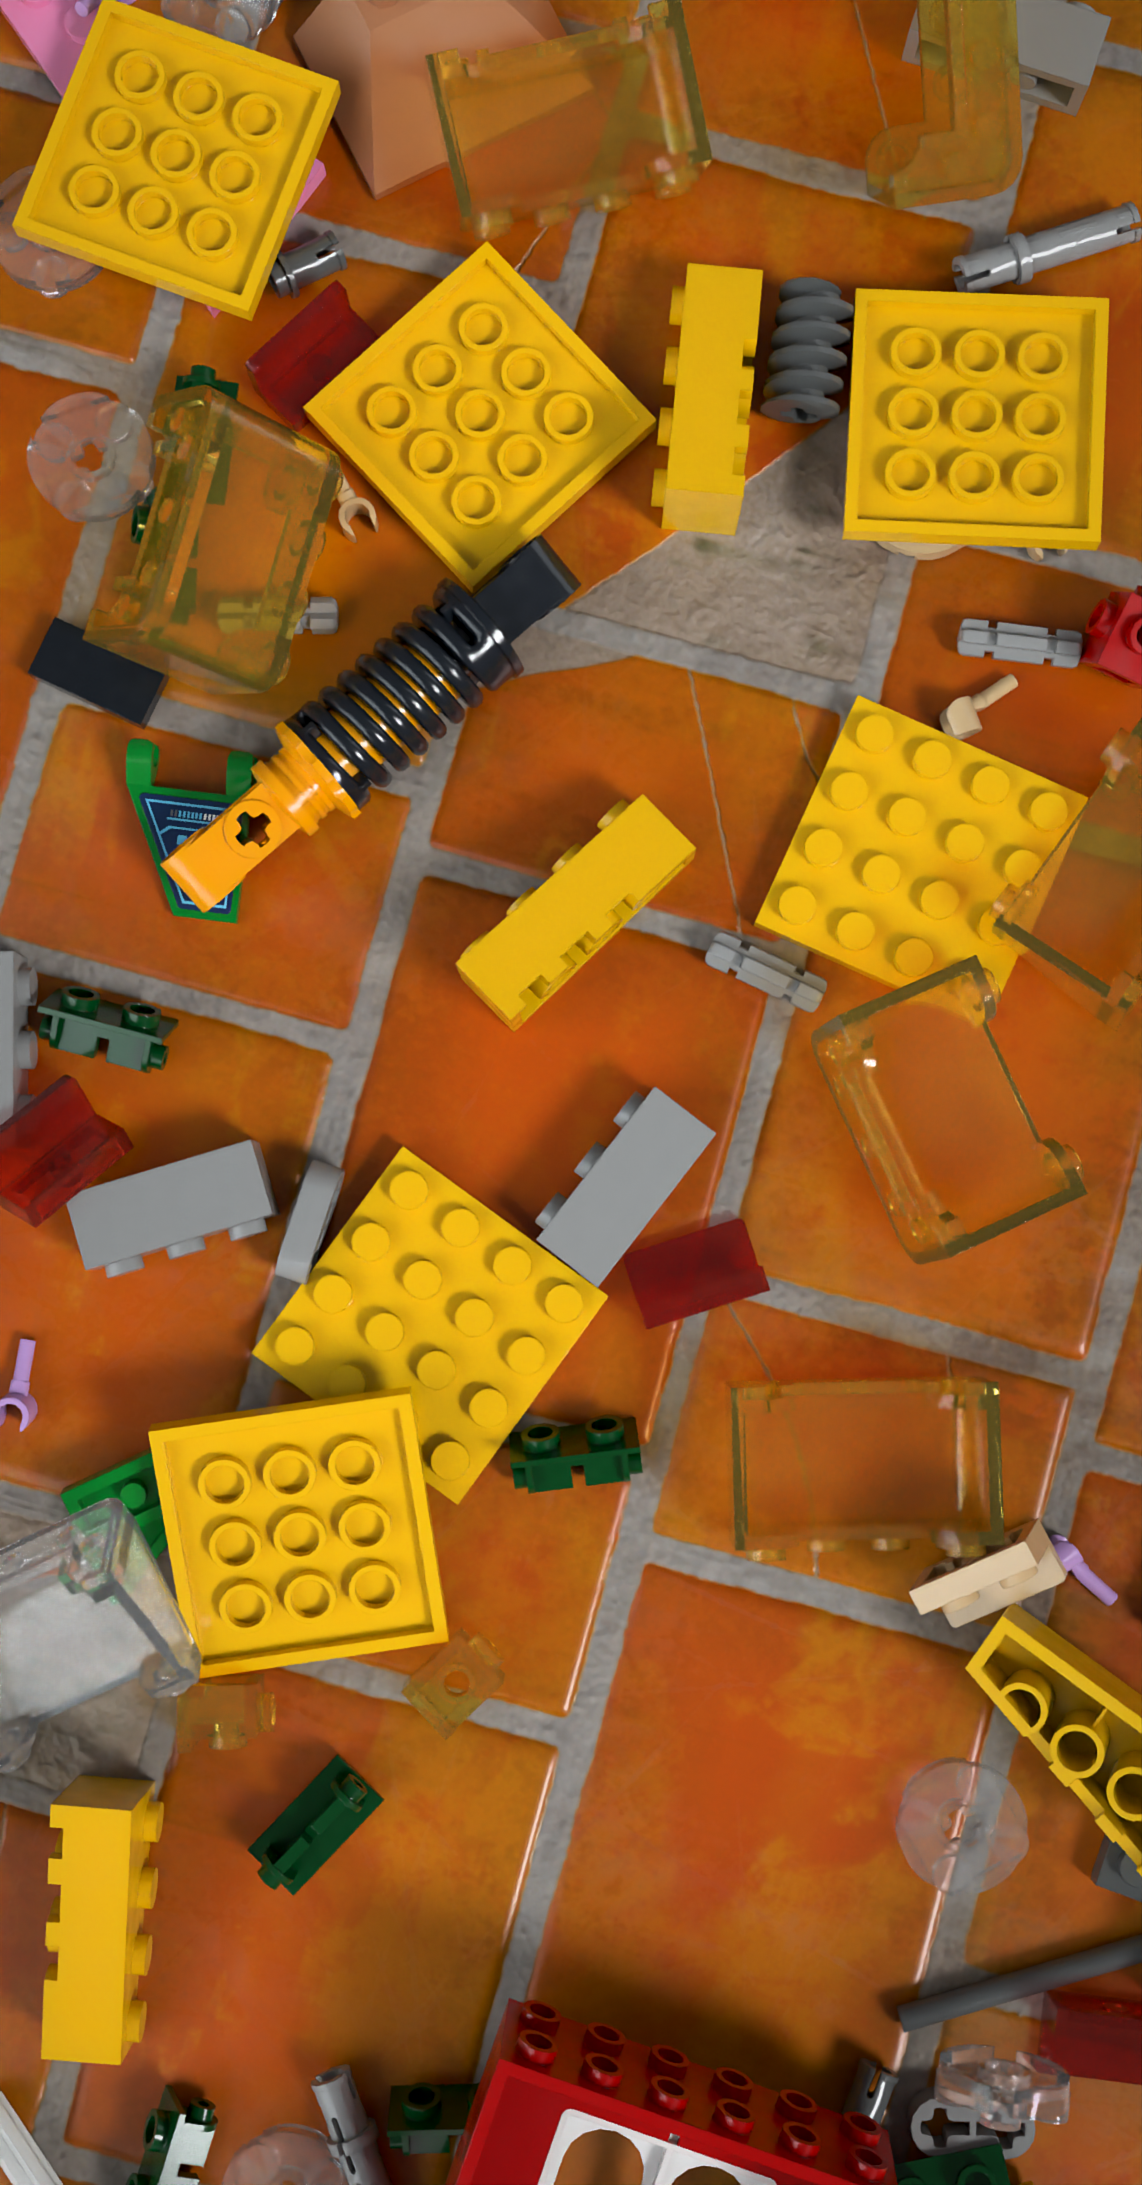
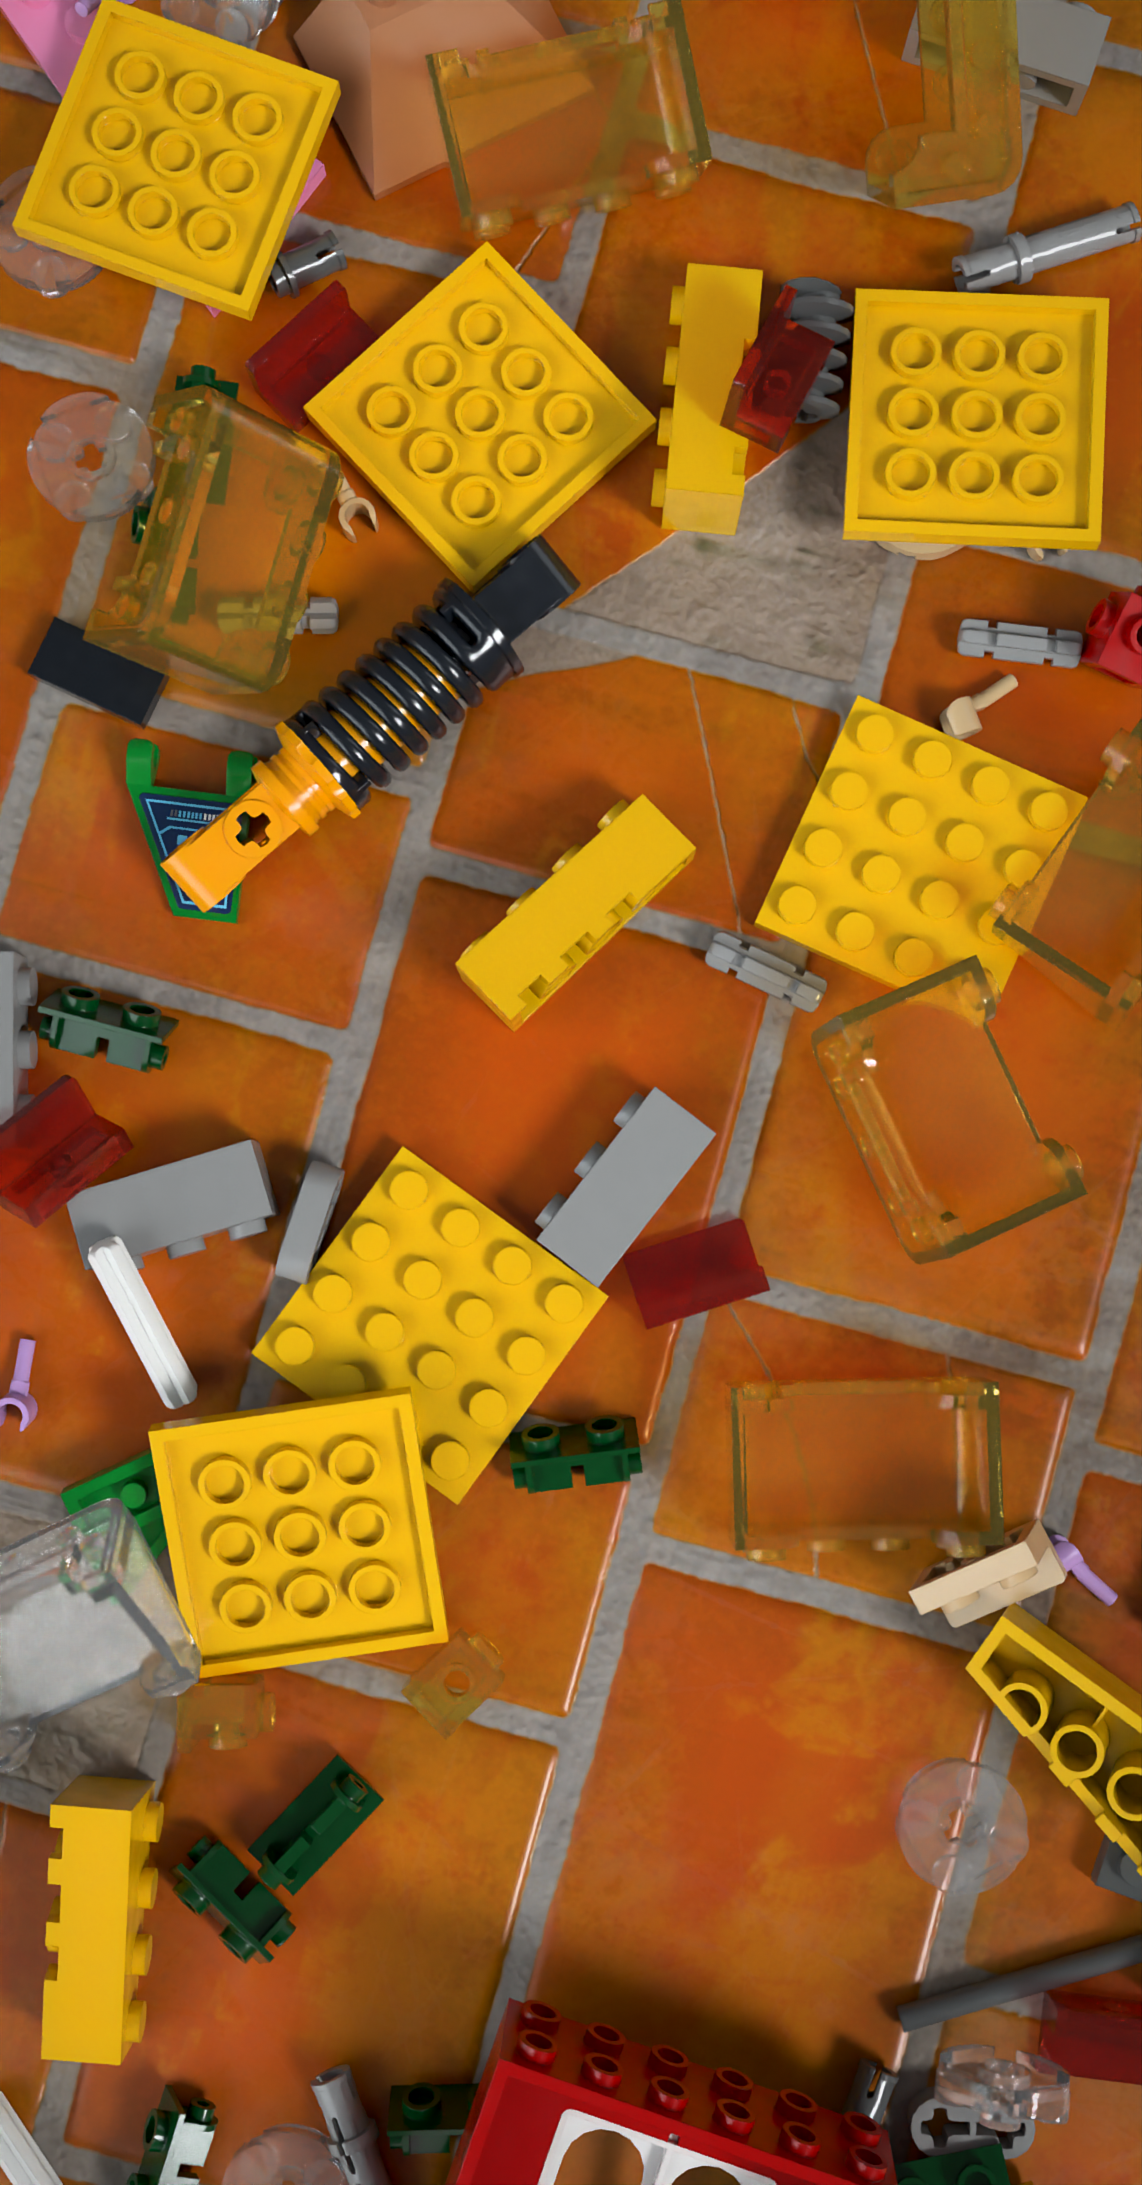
none -> white axle [88,1236,197,1409]
none -> dark green hinge [169,1835,296,1964]
none -> clear red panel [720,284,835,453]

